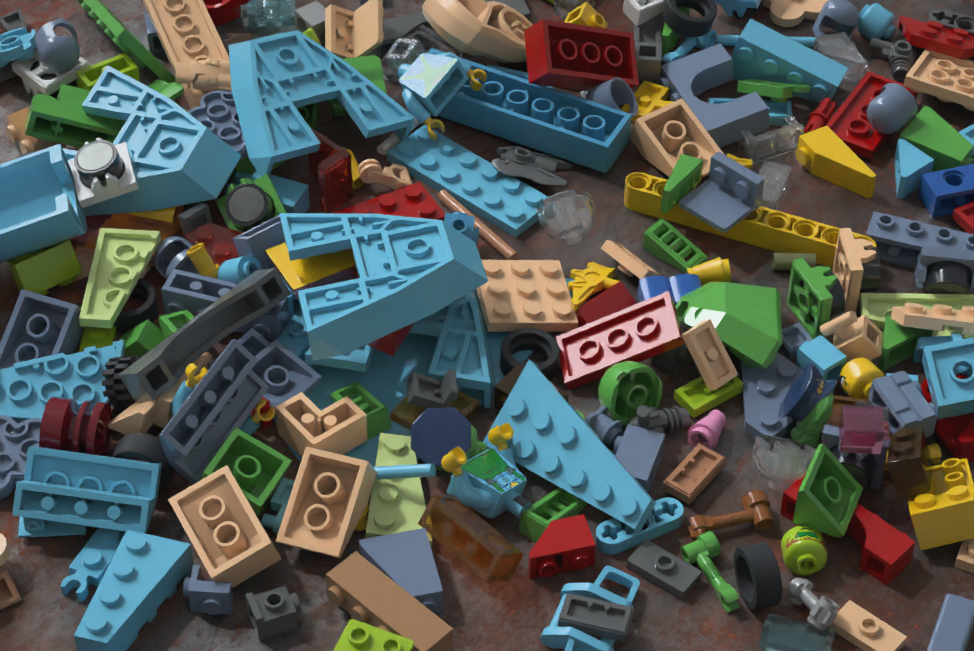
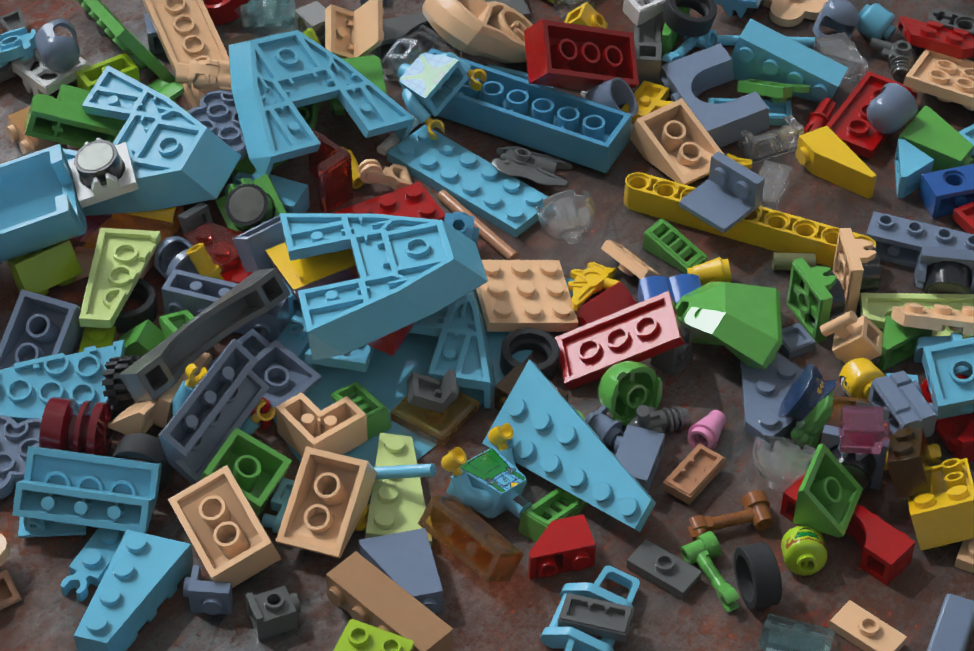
medium azure brick [217,255,262,284] -> none
dark blue piece [410,407,488,474] -> none
medium azure beam [595,497,684,555] -> none
bright green slope [661,154,703,213] -> none
lime plate [674,376,744,418] -> none
light nougat plate [681,319,738,391] -> none
light grey bar [787,578,840,631] -> none
medium azure brick [796,335,847,381] -> none

